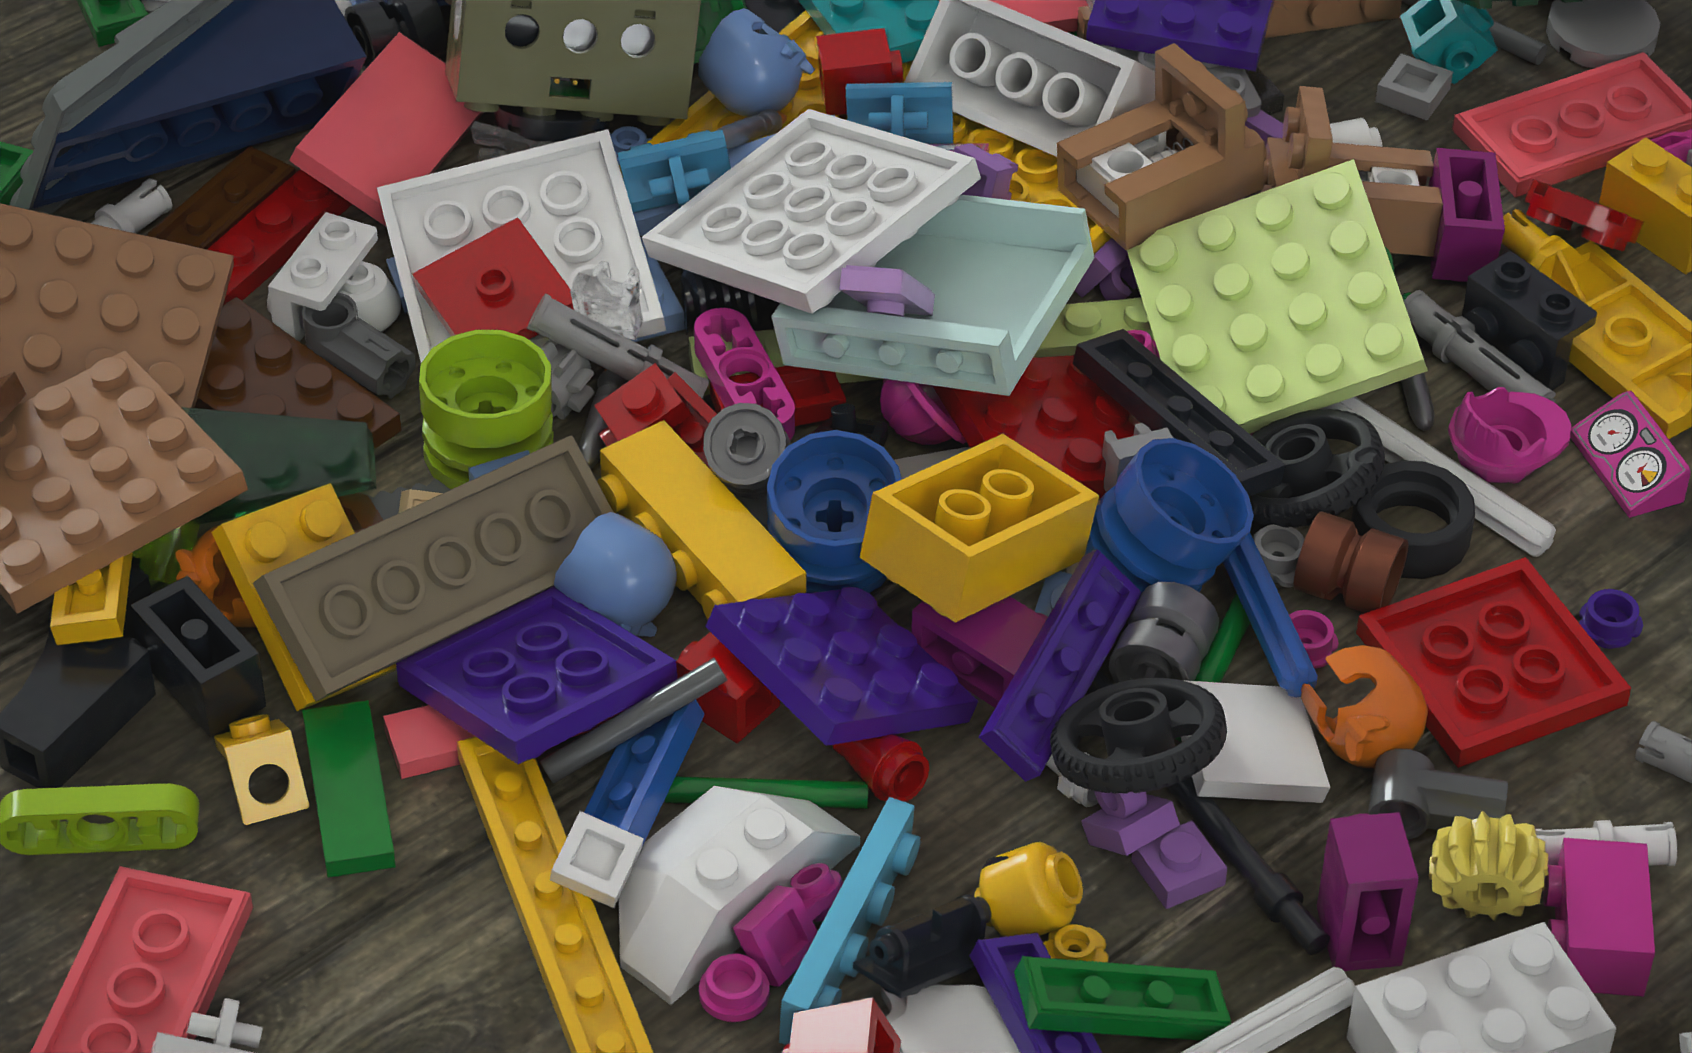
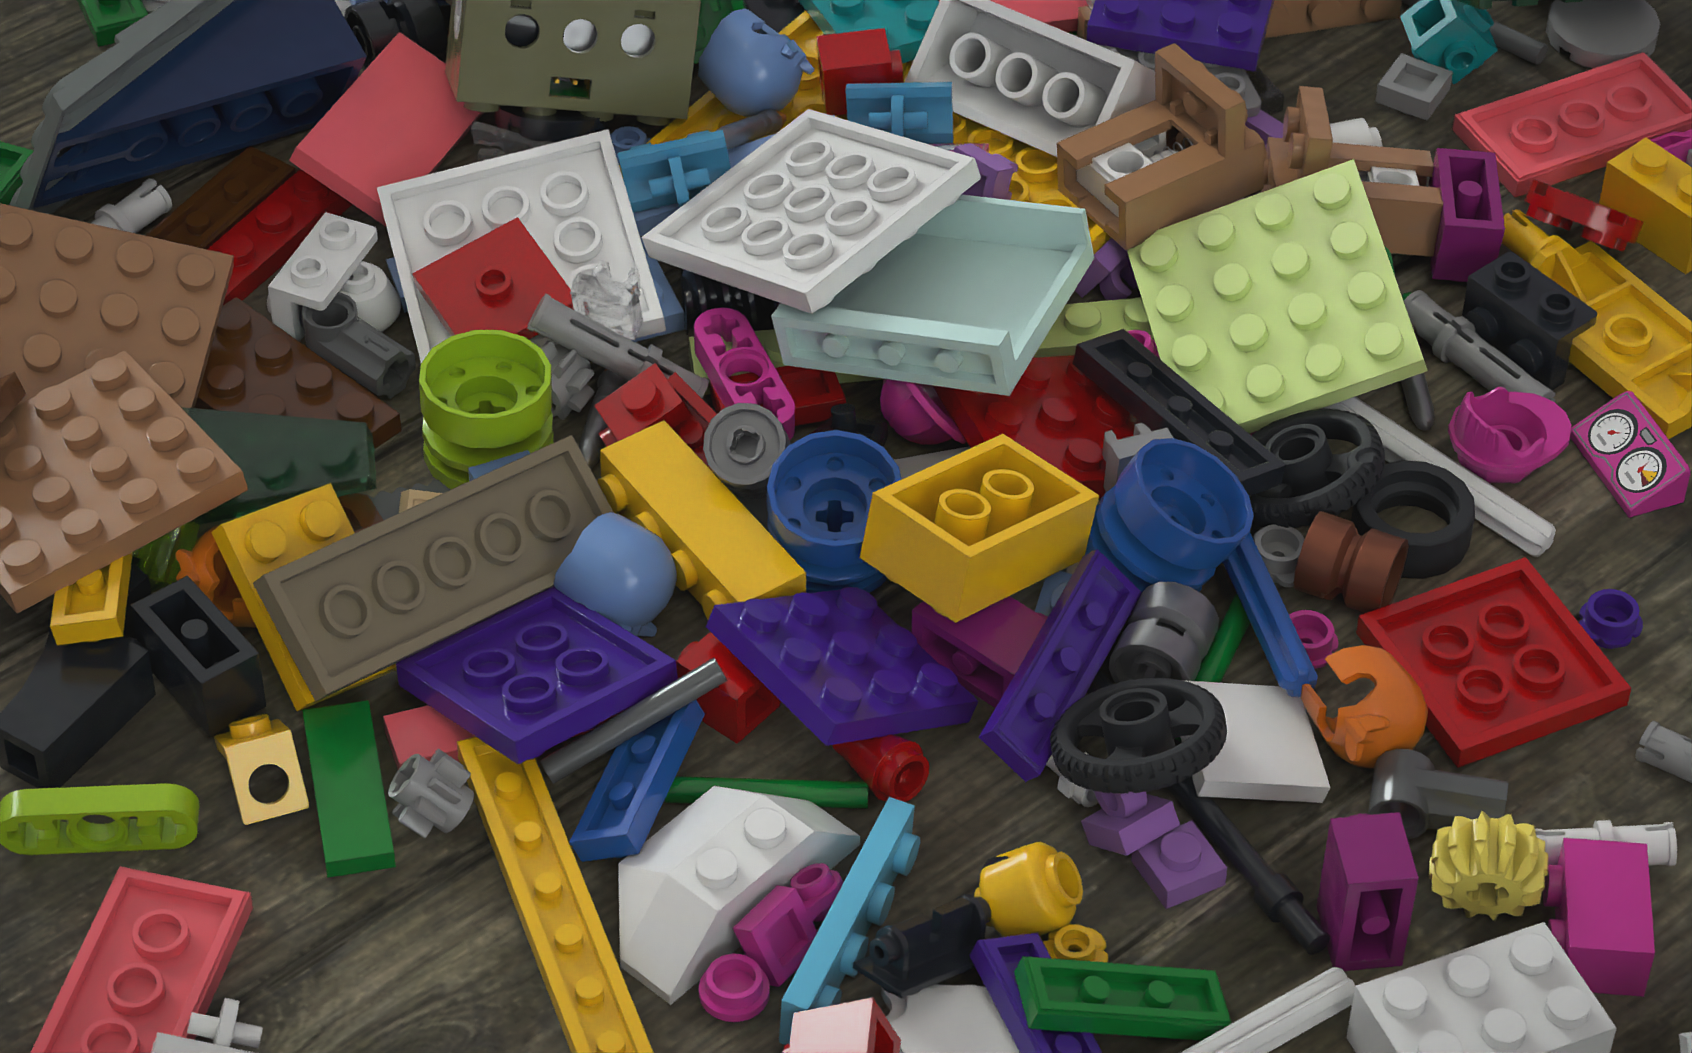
white plate [550,811,644,908] -> none
lavender plate [839,265,935,317] -> none
none -> light grey gear [388,749,474,838]

